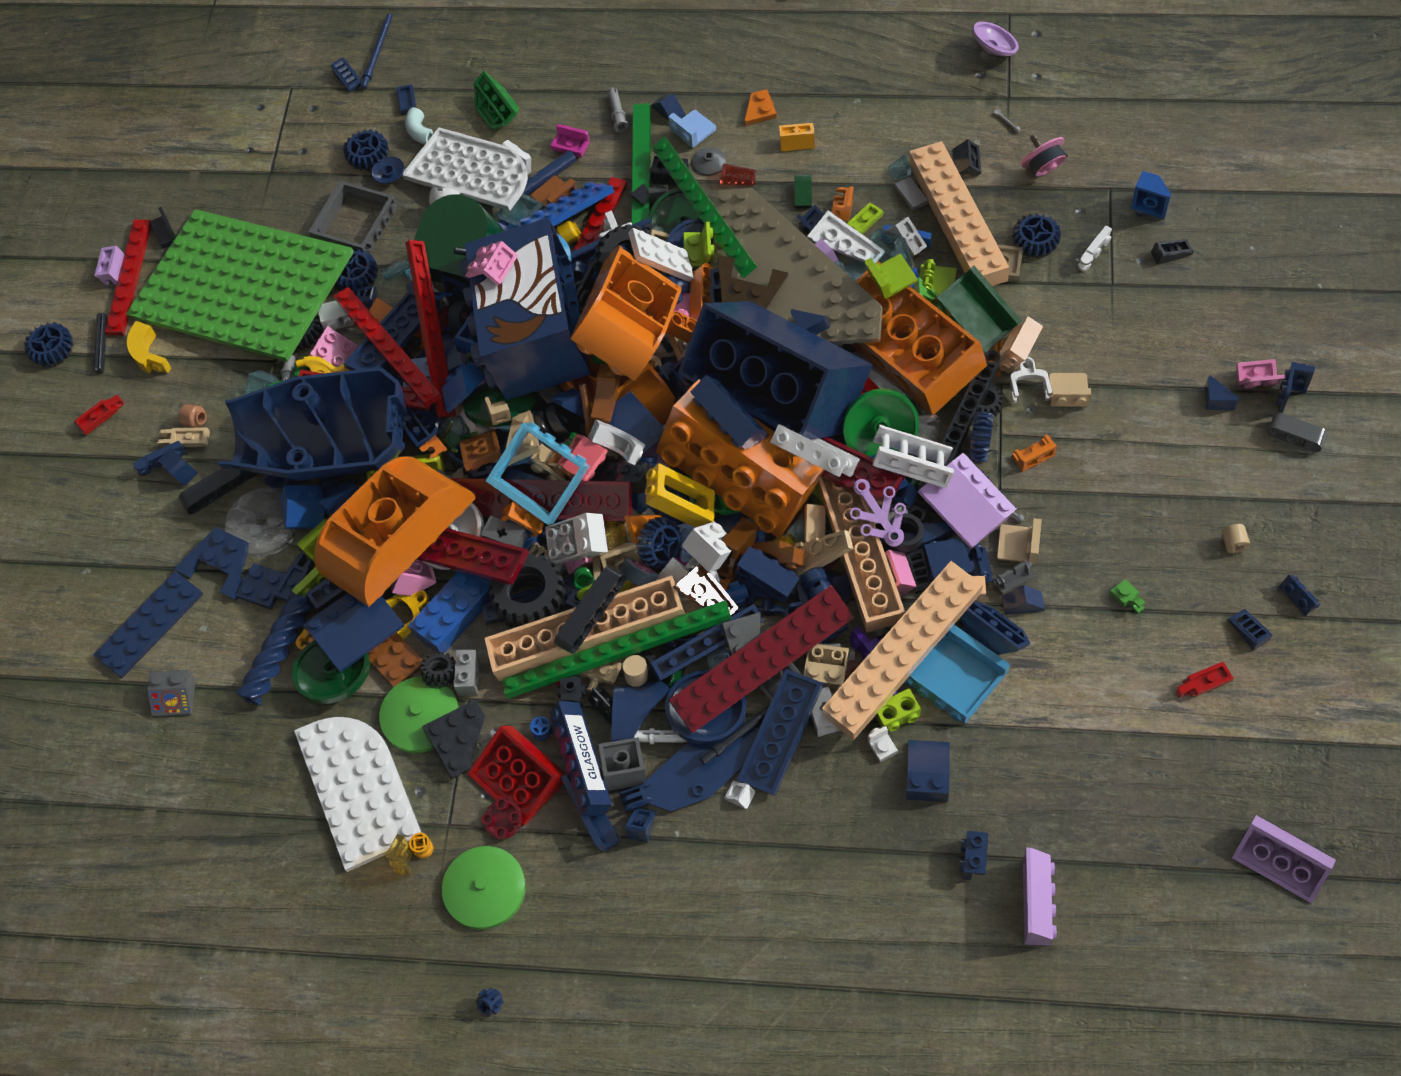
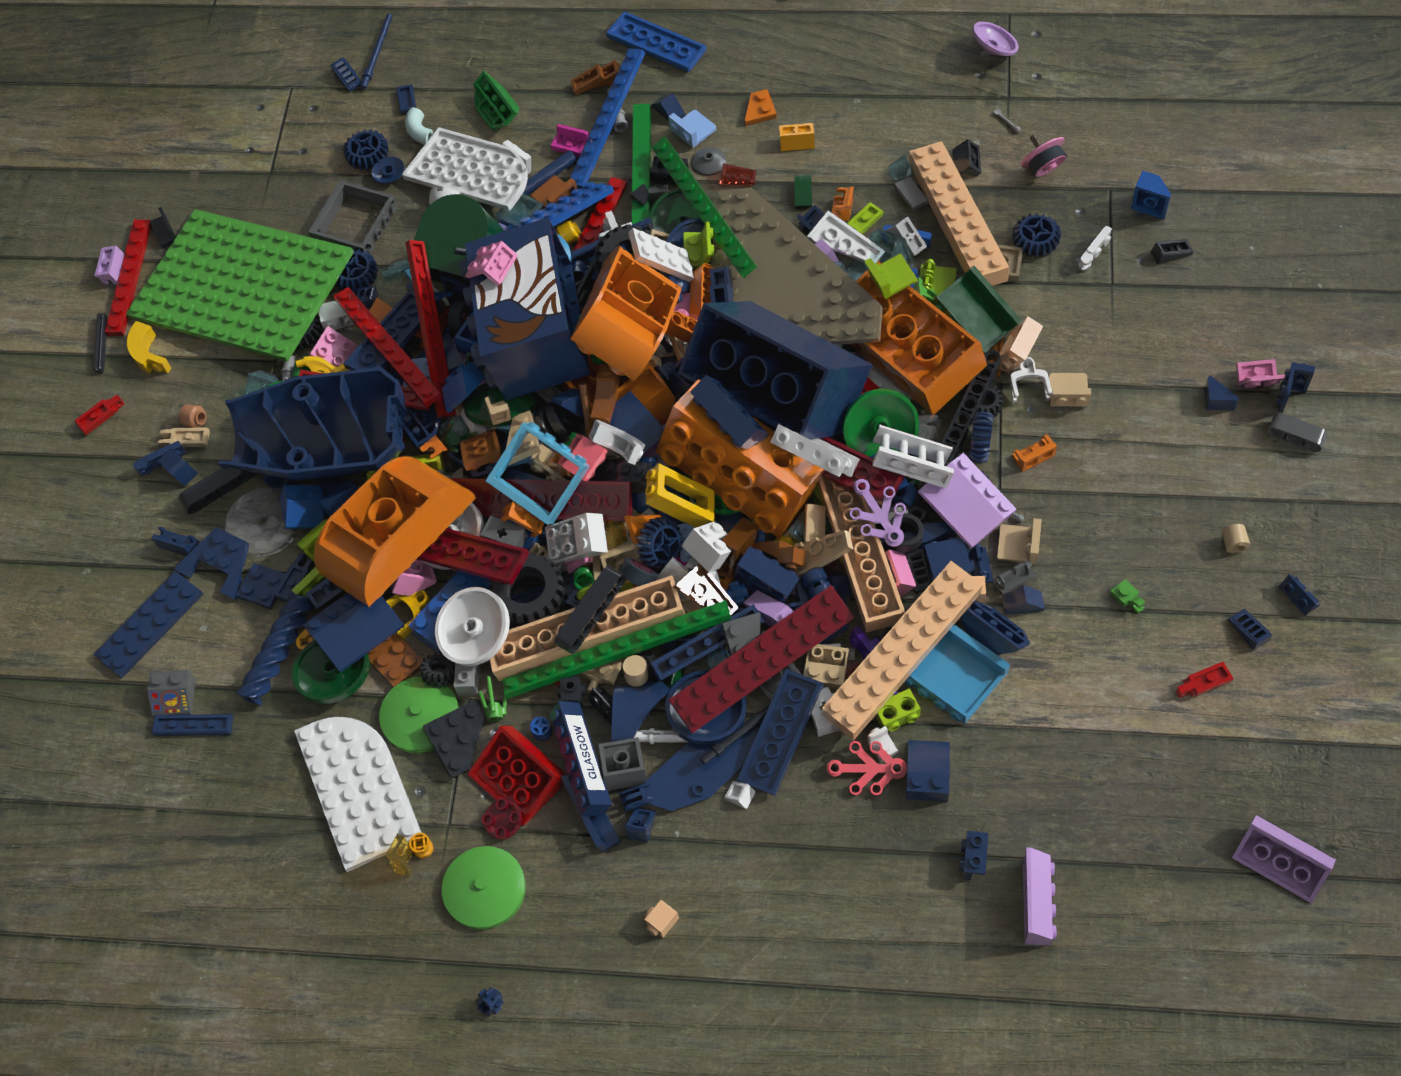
dark blue gear [24,322,74,367] -> none
dark brown wing [718,255,788,309] -> none
dark blue slope [790,309,830,335] -> none
none -> dark blue hinge [152,526,200,556]
none -> dark blue tile [152,714,234,736]
none -> white dish [435,587,510,666]
none -> bright green plant [478,676,508,722]
none -> blue plate [570,49,645,189]
none -> dark orange slope [571,60,621,95]
none -> blue plate [607,11,707,72]
none -> light nougat brick [645,900,679,938]
none -> lavender slope [744,590,794,628]
none -> coral plant [827,741,907,795]

